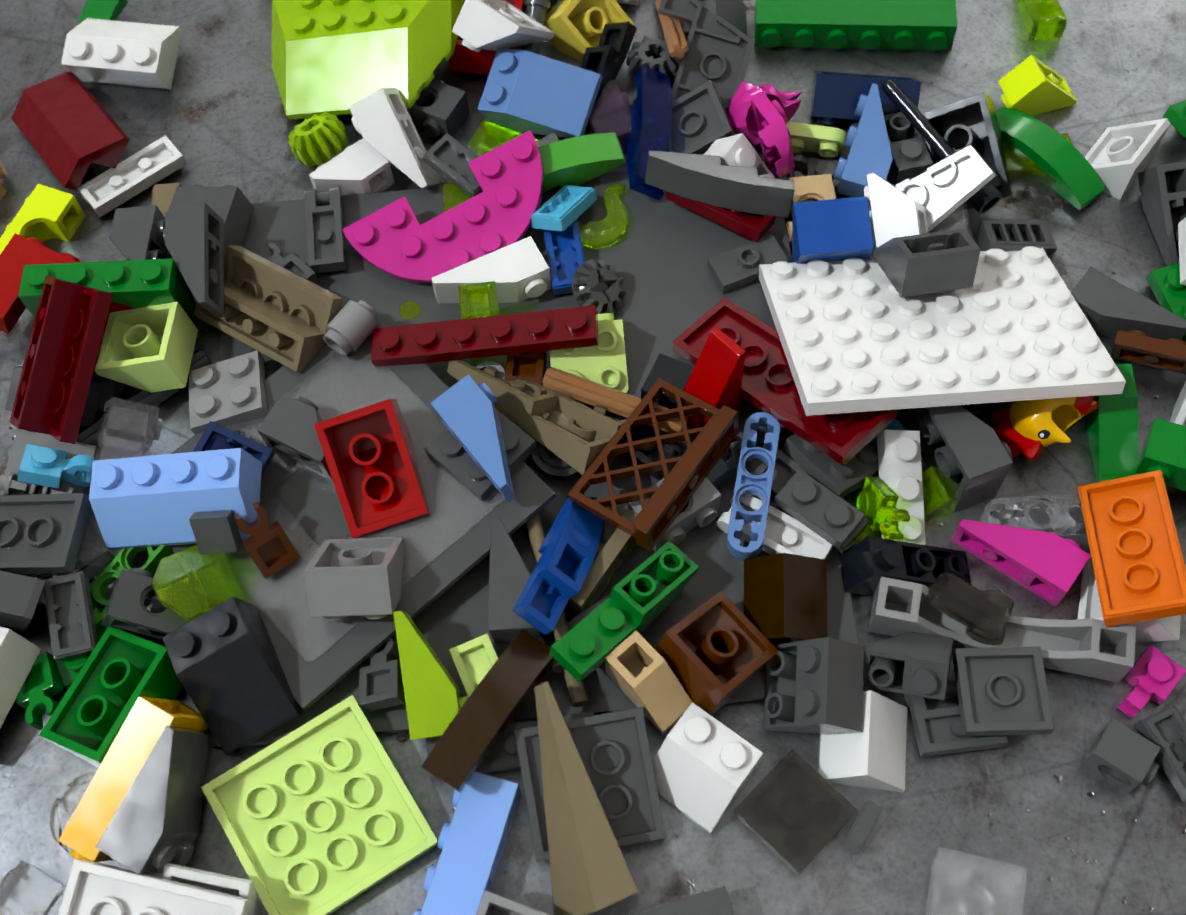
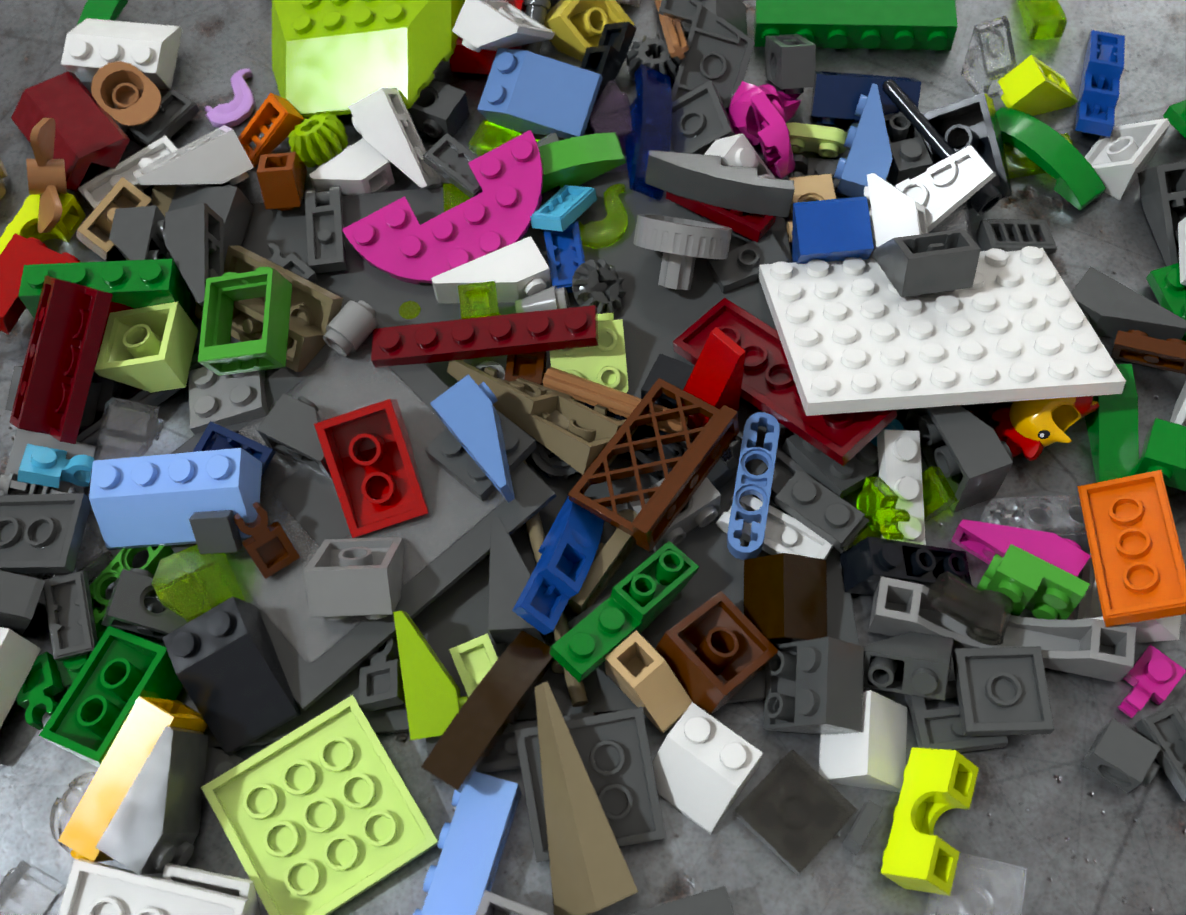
none -> medium nougat piece [26,118,67,233]
none -> tan brick [76,177,152,261]
none -> medium nougat piece [91,61,162,126]
none -> dark grey plate [126,89,199,148]
none -> white slope [132,125,254,185]
none -> bright green window [198,267,292,376]
none -> lavender piece [205,68,256,128]
none -> orange slope [238,92,304,168]
none -> dark orange slope [257,152,307,211]
none -> light grey cone [515,285,571,313]
none -> light grey piece [633,214,732,290]
none -> dark grey brick [765,34,816,94]
none -> neon yellow arch [880,747,979,896]
none -> clear slope [961,16,1017,98]
none -> bright green plate [975,544,1090,620]
none -> blue slope [1075,30,1125,137]

